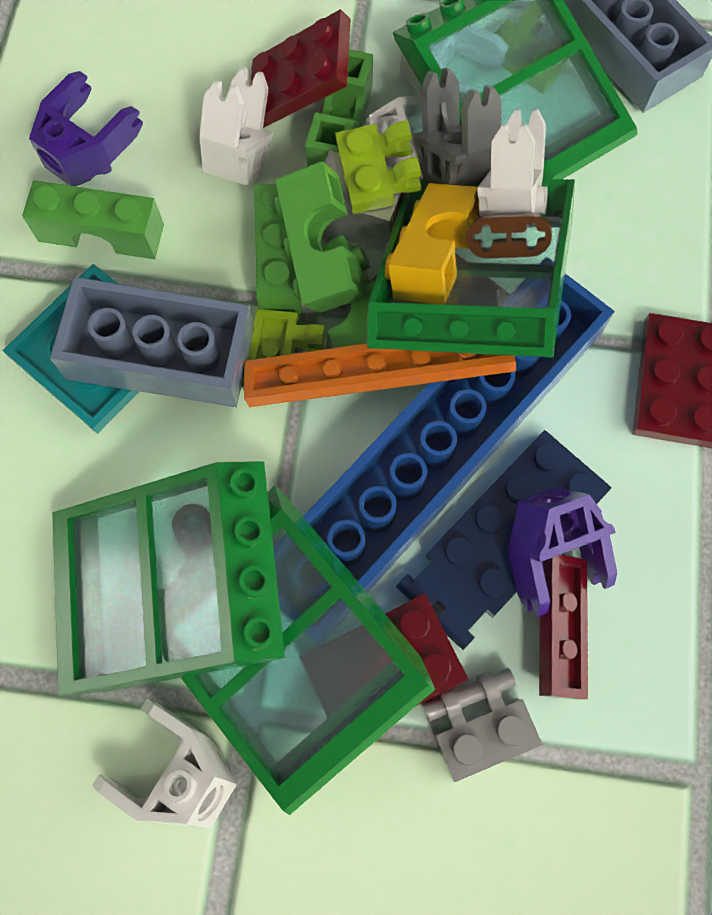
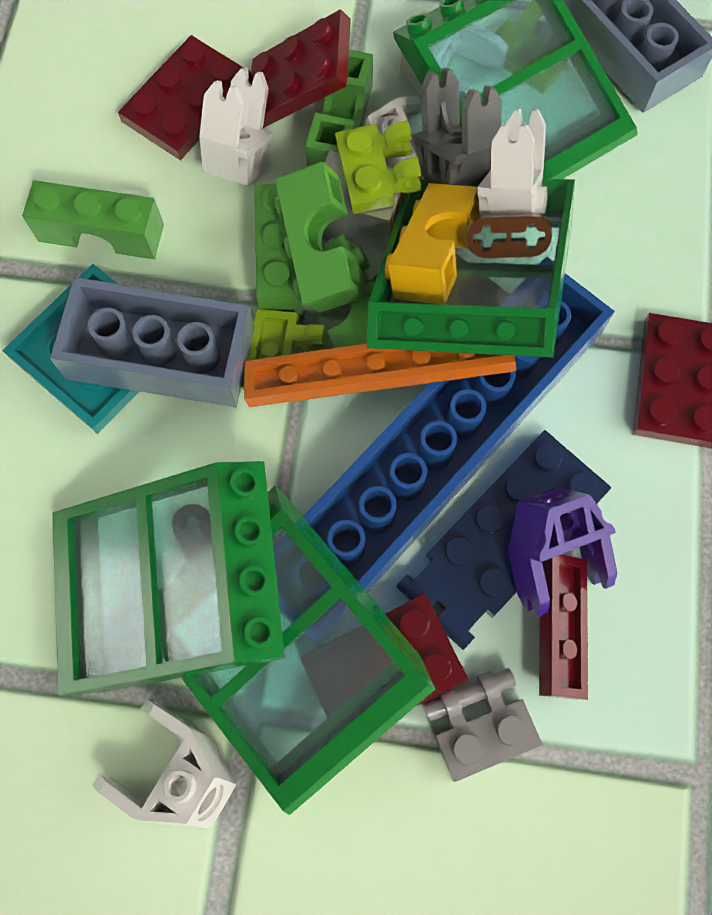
dark purple piece [29,71,143,186] -> none
none -> dark red plate [118,35,251,161]

